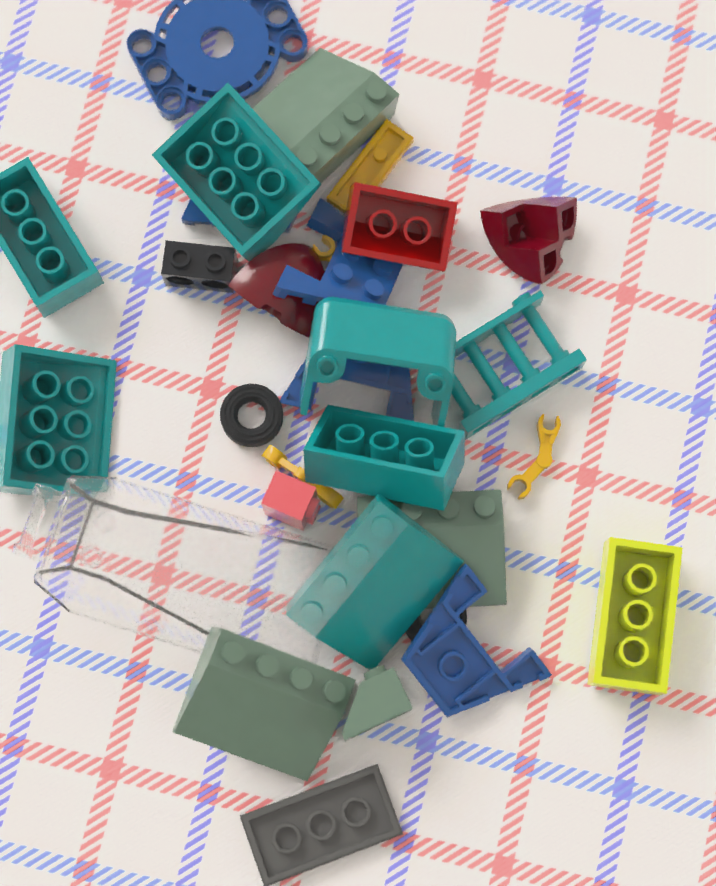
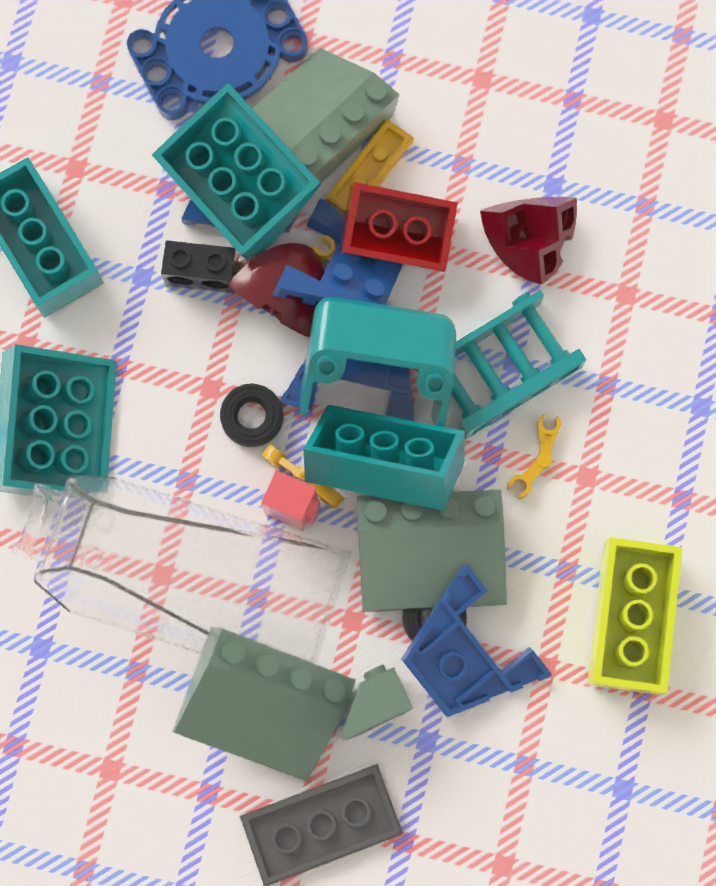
teal slope [286,493,464,670] -> none

